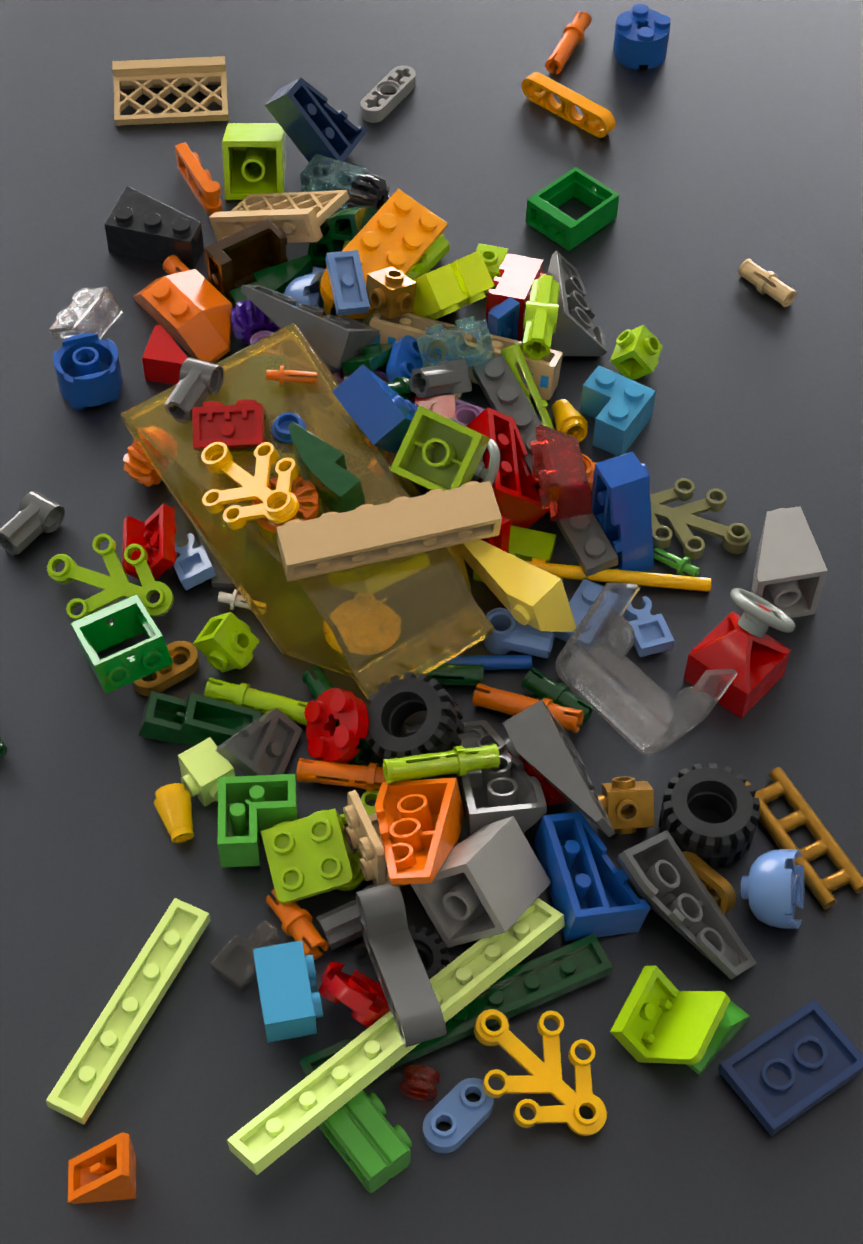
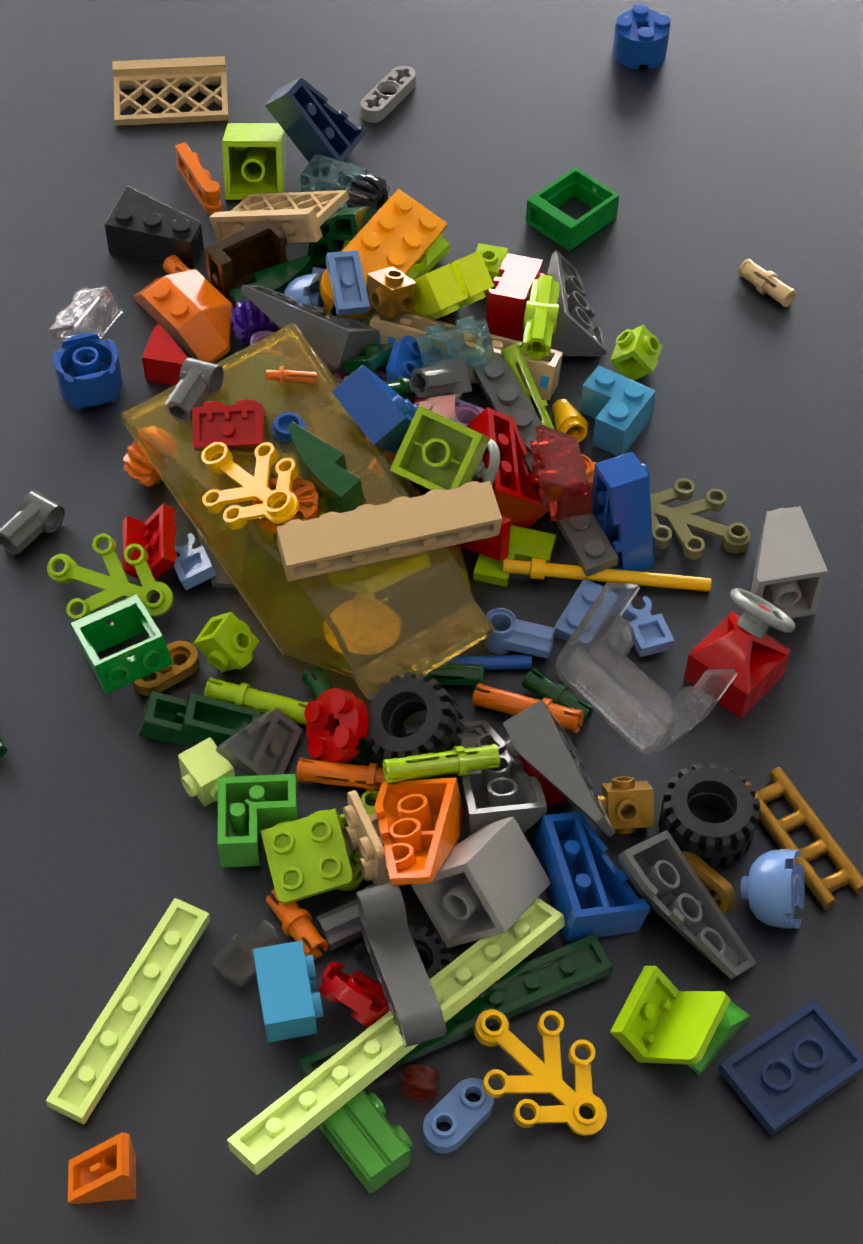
yellow cone [154,783,194,843] -> none
white piece [217,589,271,613] -> none
light yellow wedge [458,539,577,632] -> none
blue plate [488,297,520,340] -> none
light orange beam [521,72,616,138] -> none
orange pin [545,11,592,74] -> none
bright green piece [653,547,700,577] -> none

